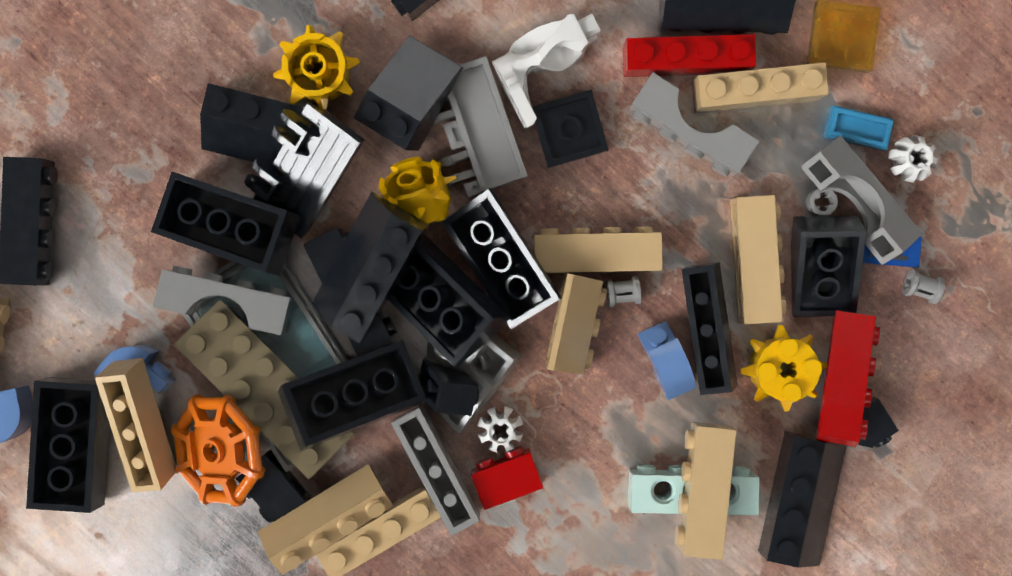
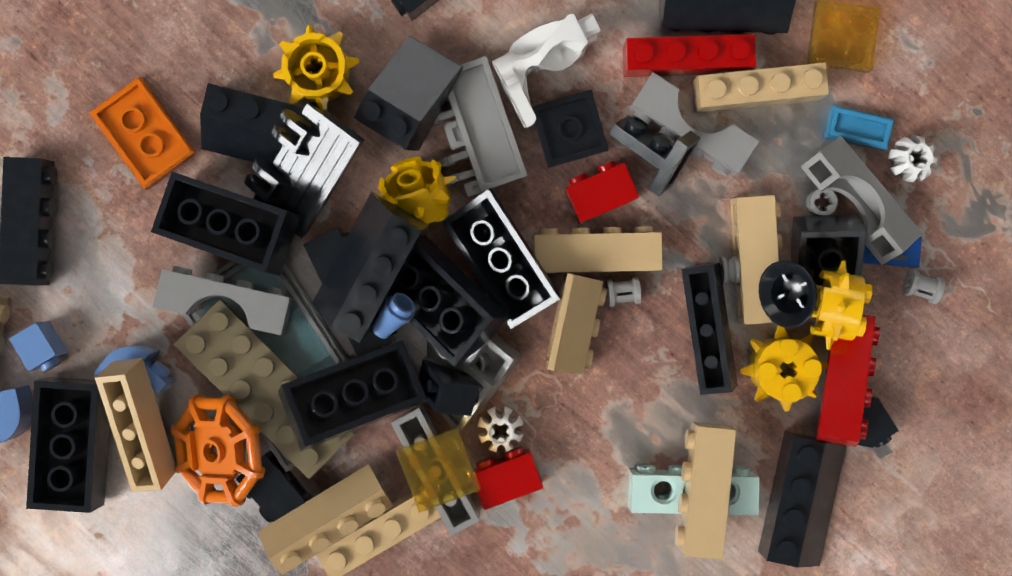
medium blue brick [638,321,696,400] -> none
none -> medium blue brick [9,321,69,372]
none -> orange tile [89,76,197,190]
none -> medium blue cone [372,293,415,339]
none -> clear yellow plate [396,427,481,513]
none -> red brick [564,161,639,224]
none -> black bracket [609,115,701,197]
none -> light grey bush [719,256,740,285]
none -> black hat [758,261,818,328]
none -> yellow brick [810,261,872,350]

